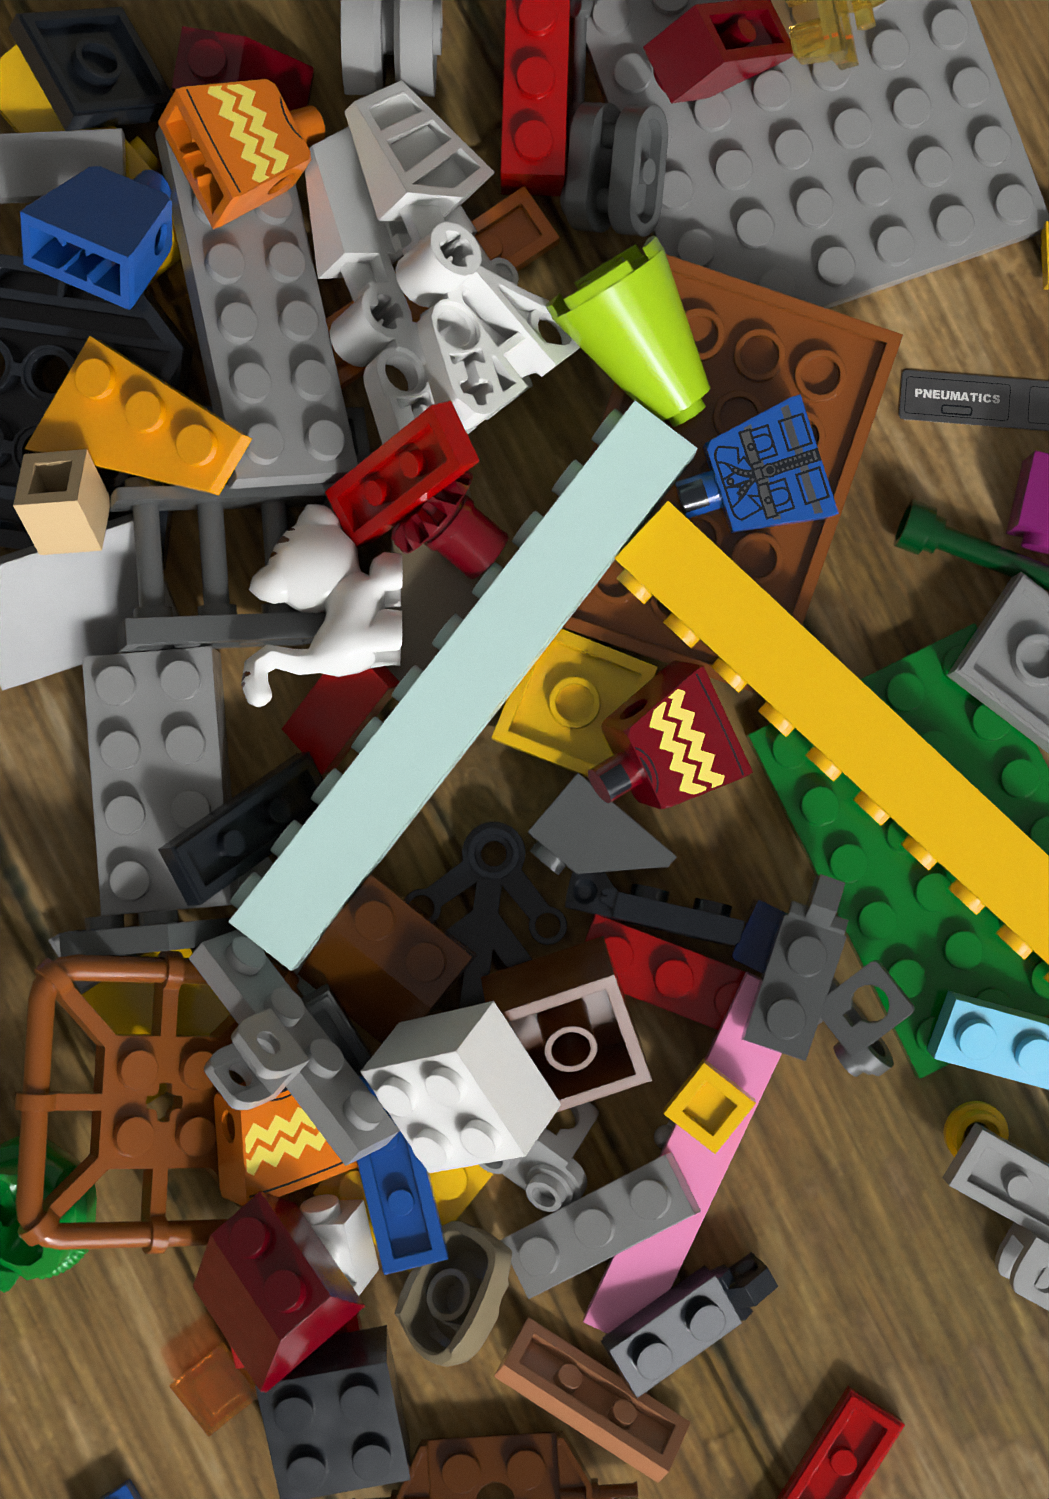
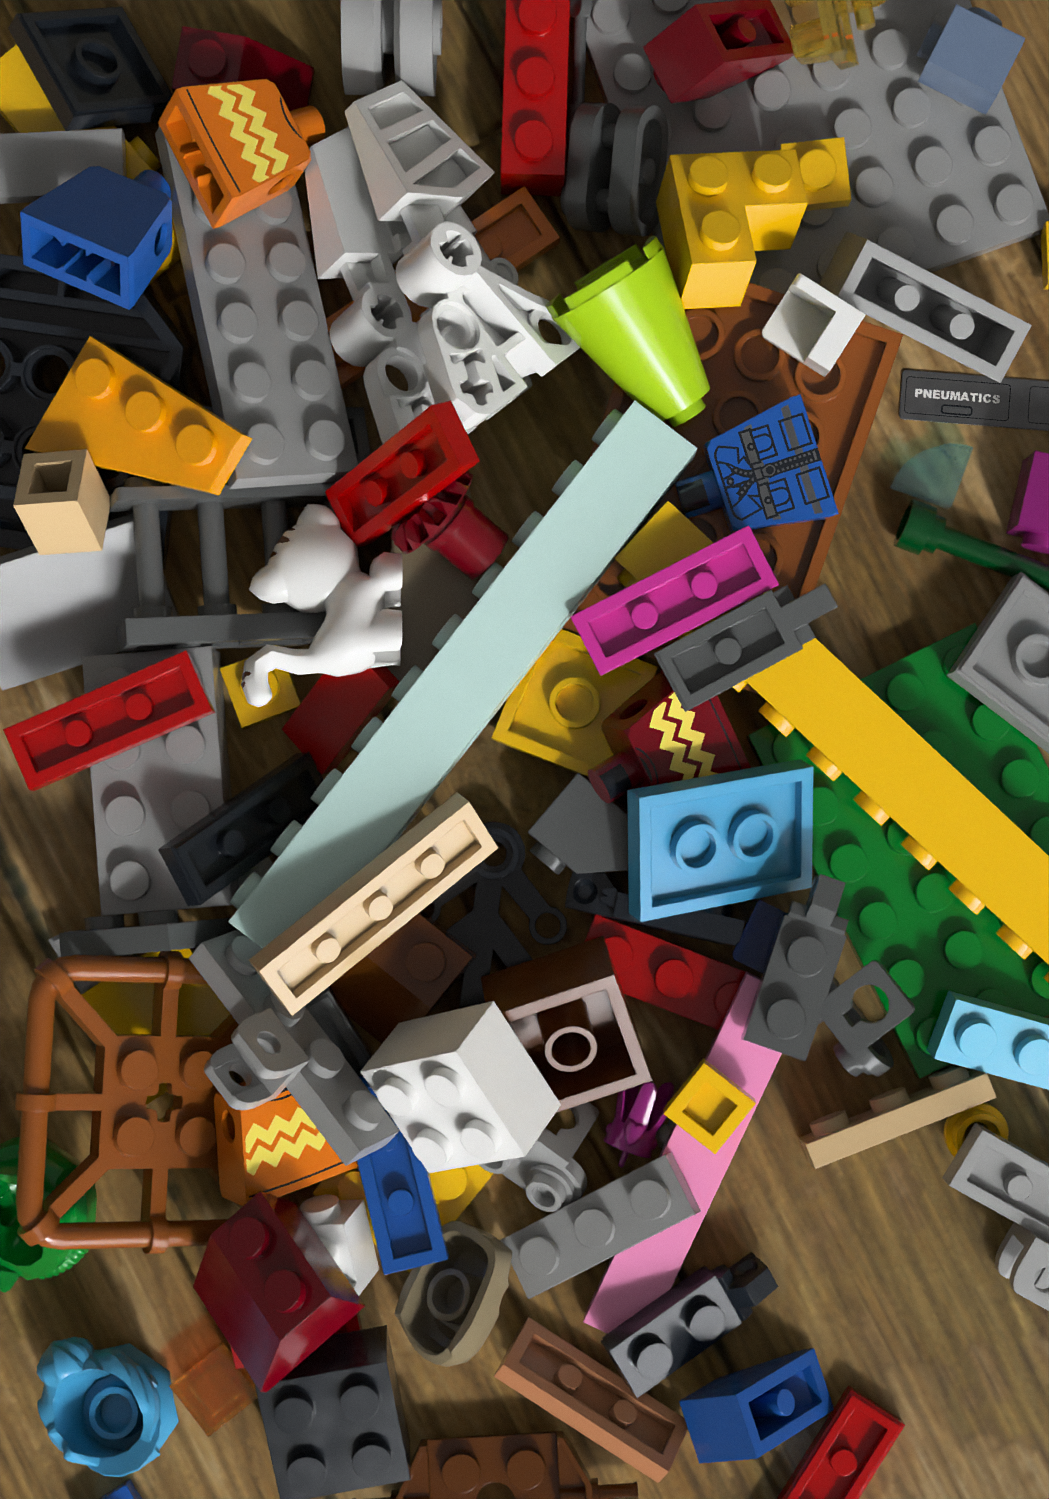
none -> red plate [3,650,215,791]
none -> dark azure piece [36,1337,179,1477]
none -> yellow plate [220,658,301,729]
none -> tan plate [249,792,498,1016]
none -> dark pink plate [570,525,779,676]
none -> magenta piece [603,1082,675,1168]
none -> dark azure plate [627,759,813,922]
none -> dark grey hinge [654,583,838,712]
none -> yellow brick [656,149,808,309]
none -> blue slope [679,1348,834,1464]
none -> white panel [762,273,866,377]
none -> yellow plate [779,137,852,211]
none -> tan plate [799,1065,997,1169]
none -> light grey brick [819,231,1032,383]
none -> clear light blue tile [889,443,973,509]
none -> sand blue brick [916,4,1026,115]

